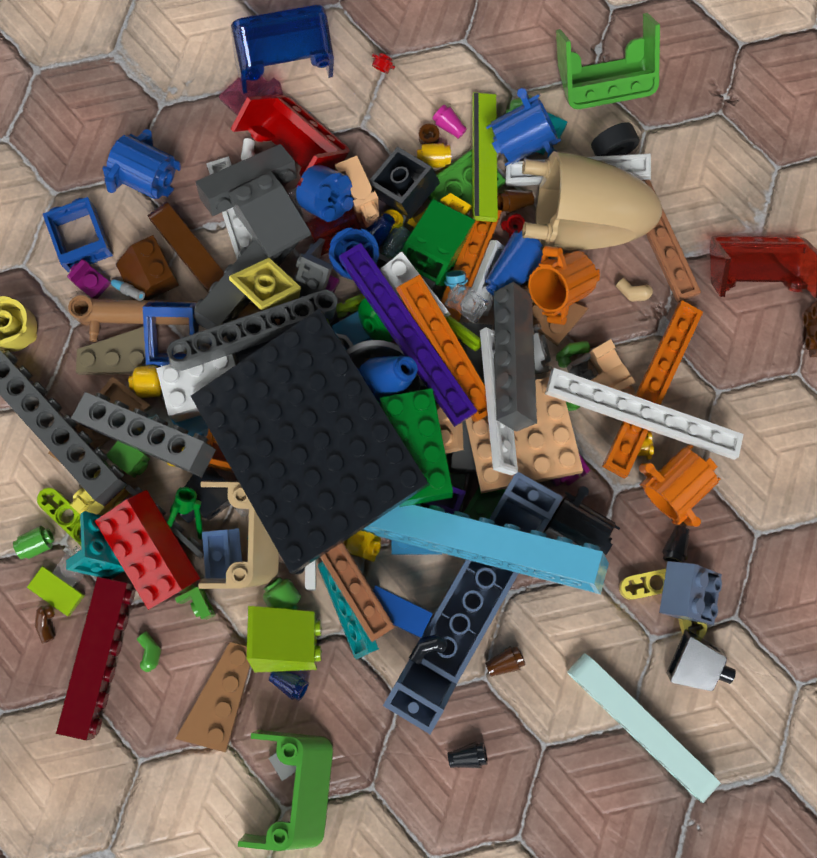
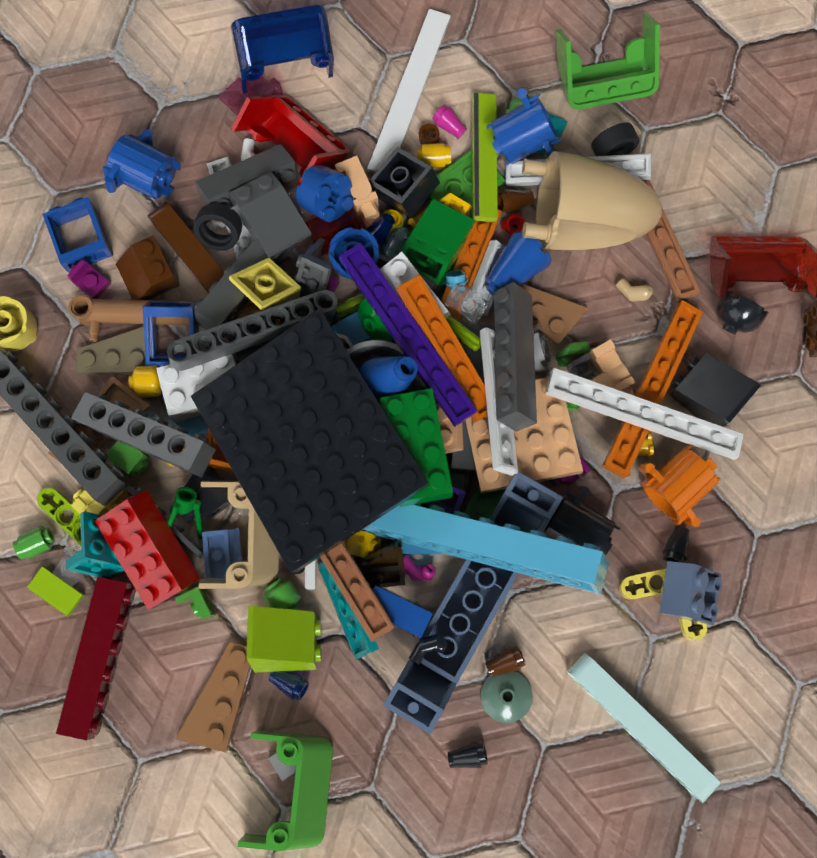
reddish brown arm [35,604,55,644] -> none
light grey piece [111,279,145,301] -> none
bright green arm [137,631,161,672] -> none
red plate [372,53,395,74] -> none
orange container [528,246,600,325] -> none
torso [667,629,736,691] -> none
none -> black tyre [193,203,243,251]
none -> dark brown wing [355,541,405,588]
none -> white tile [367,9,451,174]
none -> dark pink arm [403,555,436,582]
none -> sand green dish [481,671,533,723]
none -> black slope [670,353,761,427]
none -> black cylinder [716,289,769,335]

